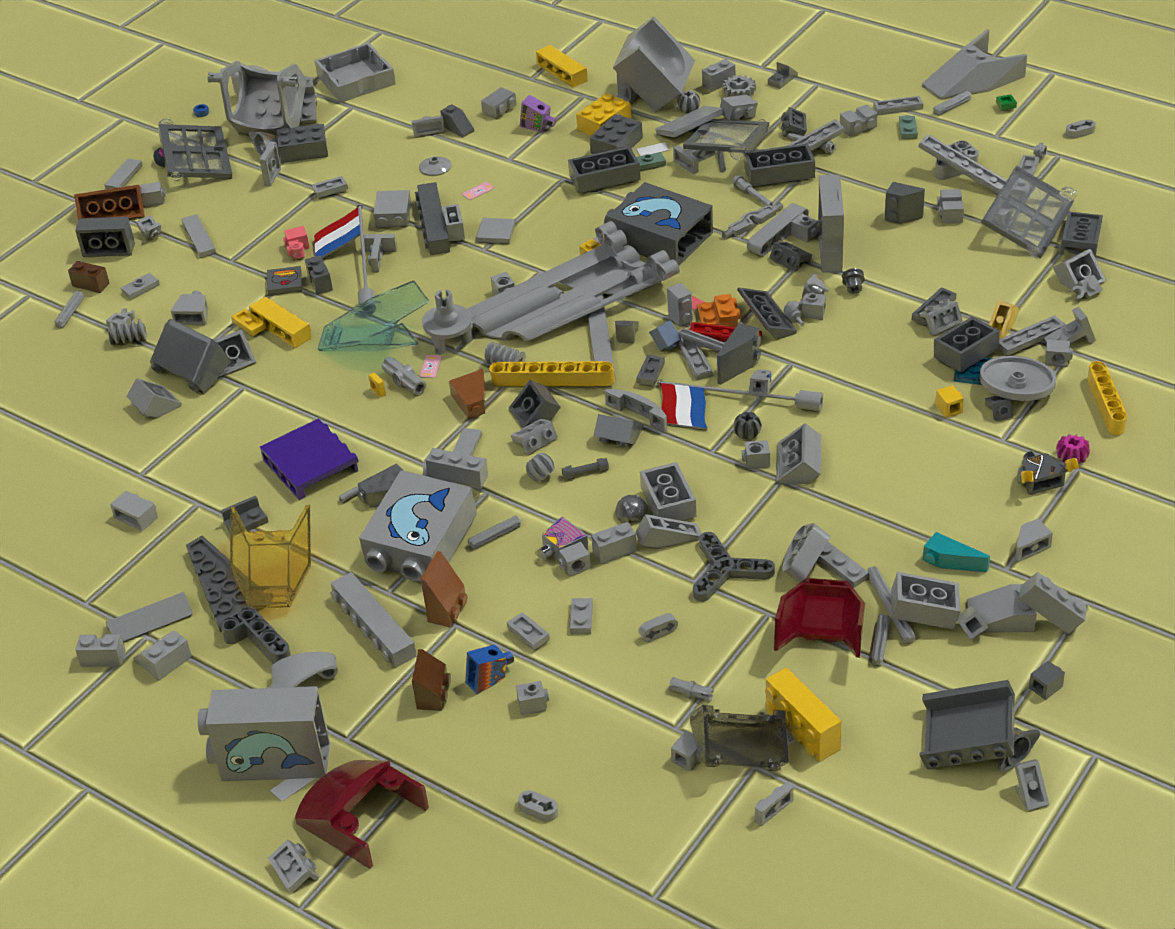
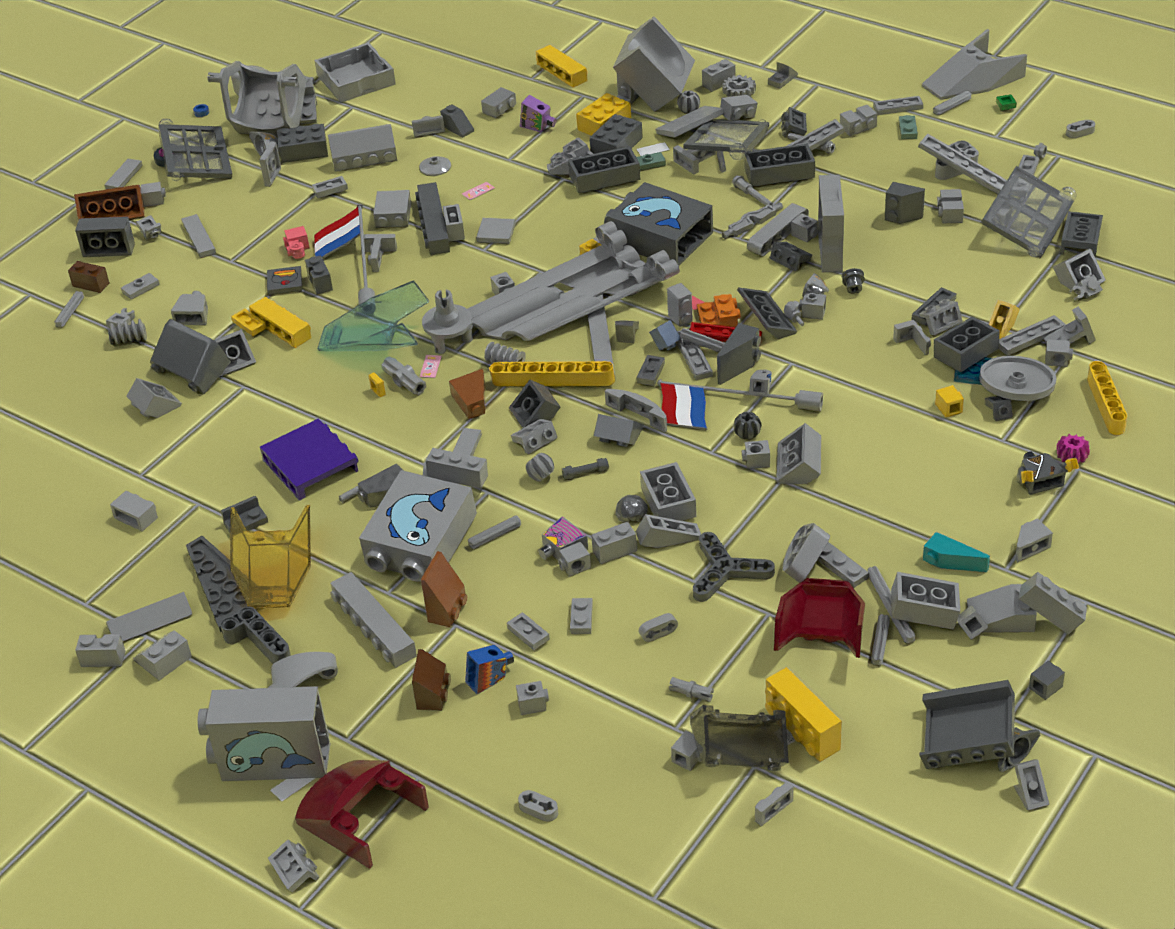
none -> light grey slope [328,124,397,171]
none -> light grey brick [547,137,593,175]
none -> light grey bracket [893,320,931,355]

